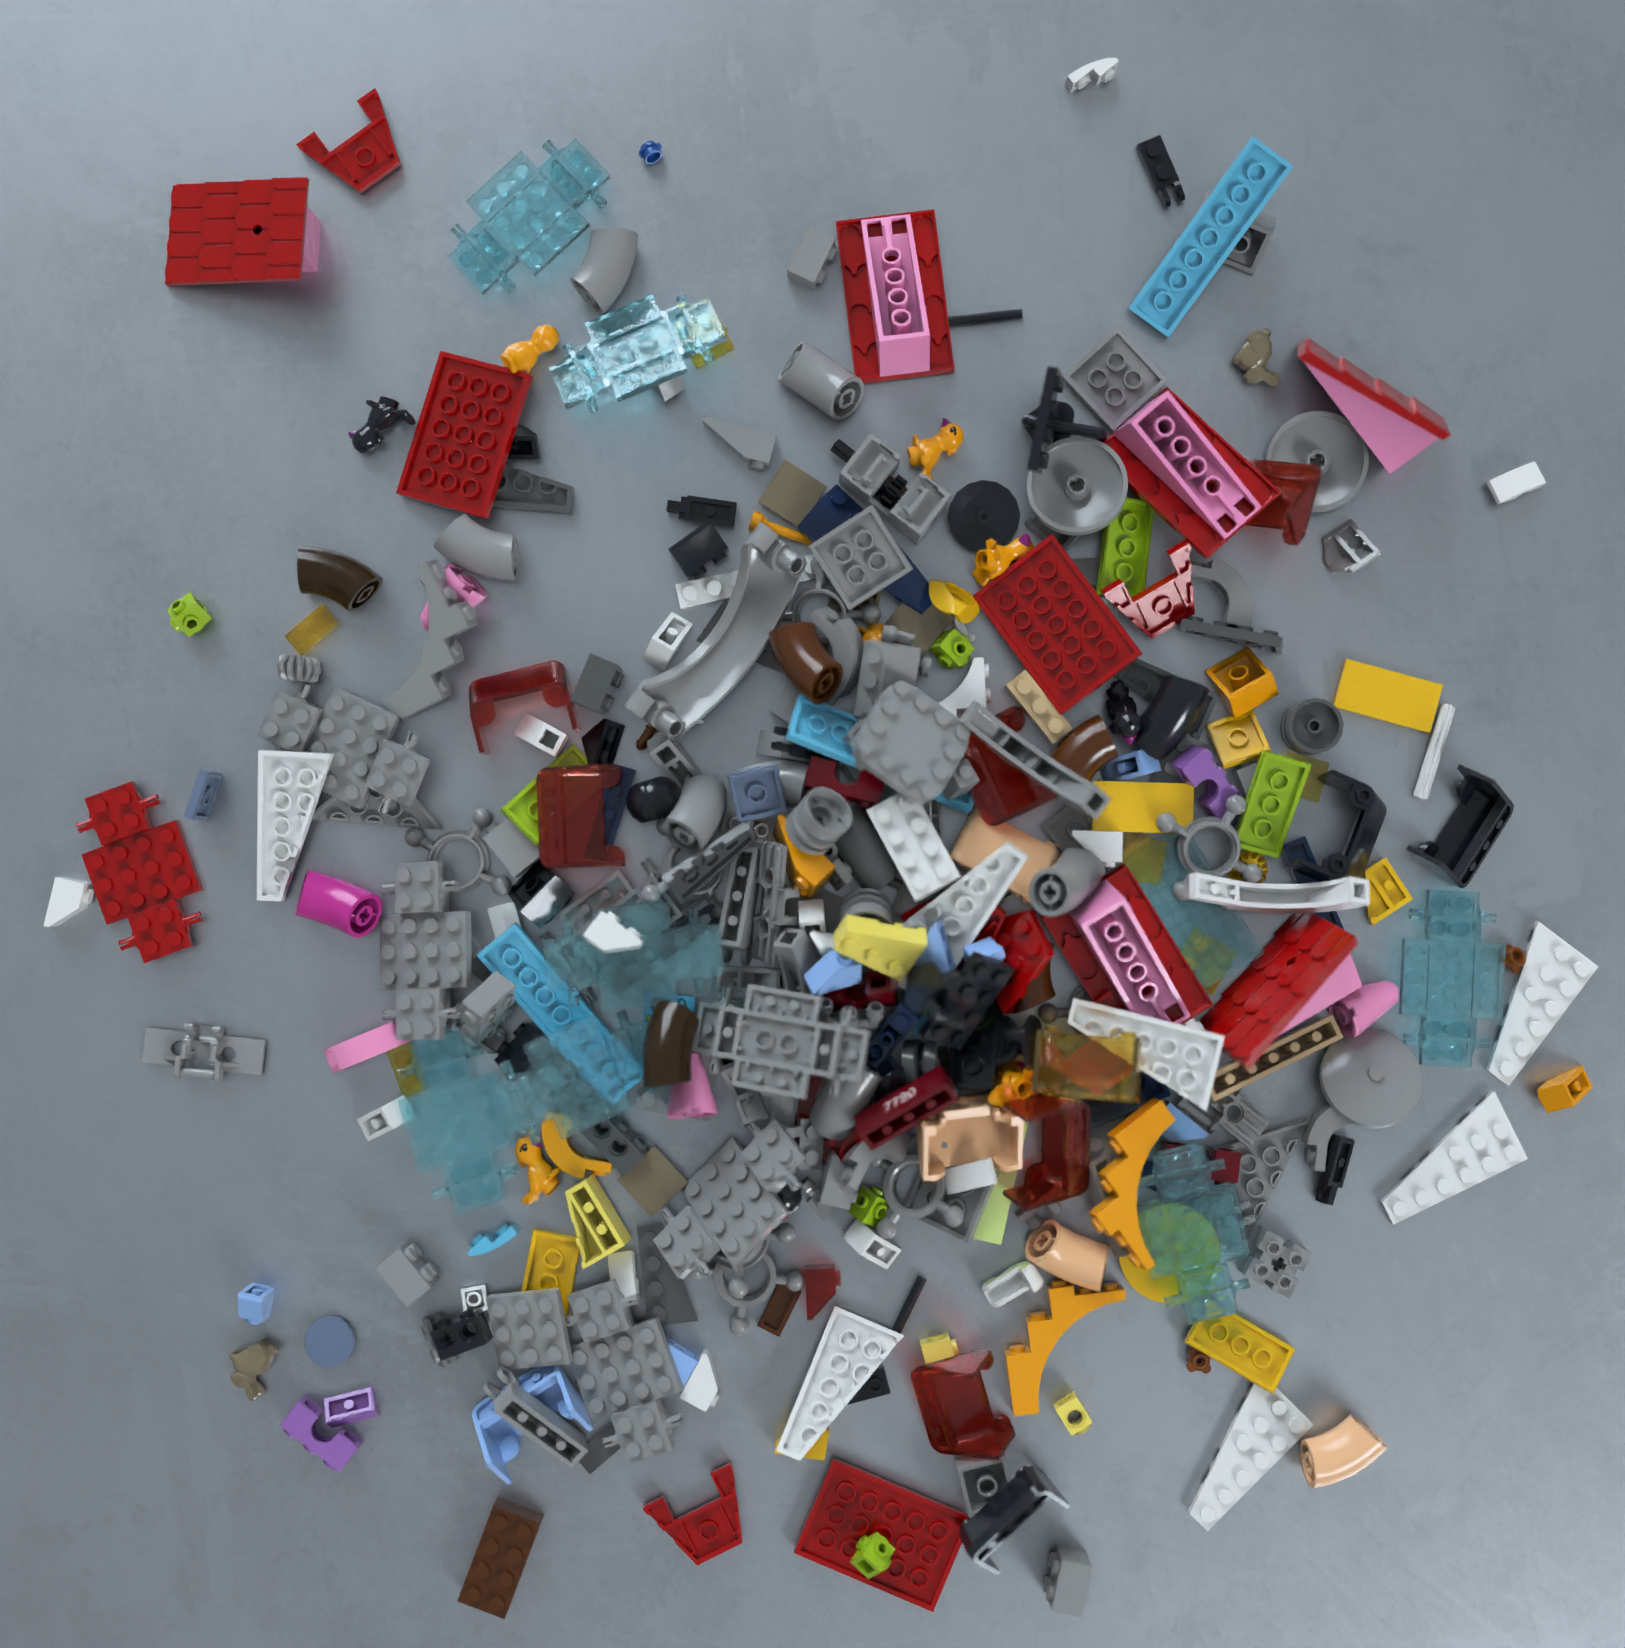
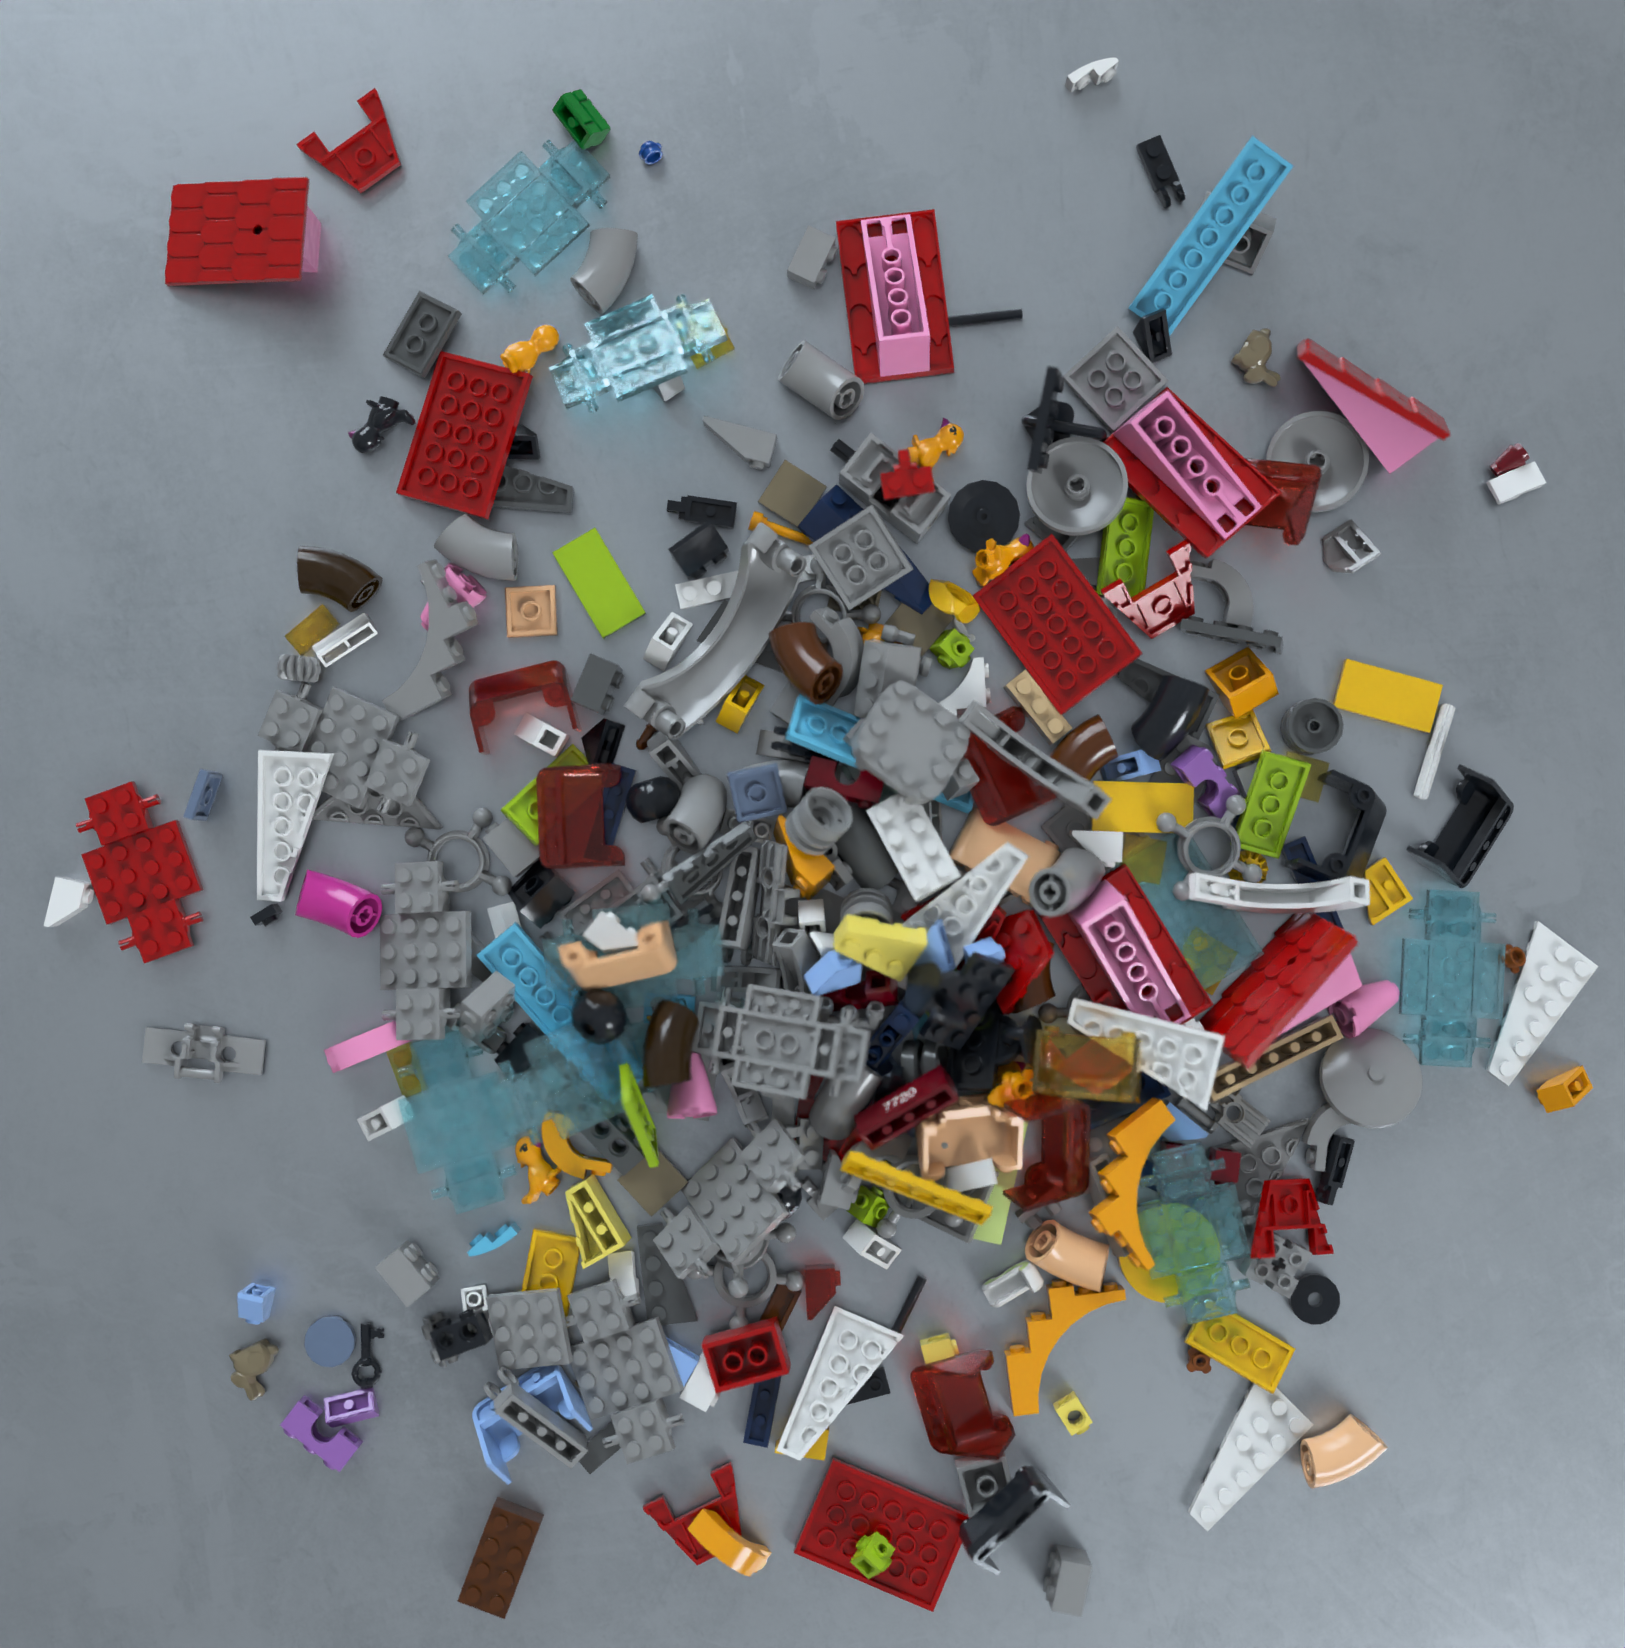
lime brick [167,592,212,637] -> none
black animal [1105,680,1141,745] -> none
white wing [1380,1090,1528,1225] -> none
none -> black plate [250,904,283,927]
none -> white piece [312,613,378,667]
none -> black piece [351,1322,384,1389]
none -> dark grey tile [383,291,462,378]
none -> light nougat tile [505,585,558,638]
none -> green brick [552,89,611,150]
none -> lime tile [552,528,646,639]
none -> light nougat windscreen [558,920,677,991]
none -> black piece [571,989,627,1044]
none -> lime tile [619,1063,659,1168]
none -> light orange arch [687,1509,772,1577]
none -> red brick [701,1316,791,1393]
none -> yellow slope [715,675,765,733]
none -> dark blue plate [743,1346,787,1448]
none -> yellow plate [840,1150,993,1226]
none -> red hinge [880,449,935,500]
none -> black slope [1133,308,1172,363]
none -> red wing [1250,1178,1334,1259]
none -> black tile [1289,1273,1340,1325]
none -> dark red cone [1489,443,1530,477]

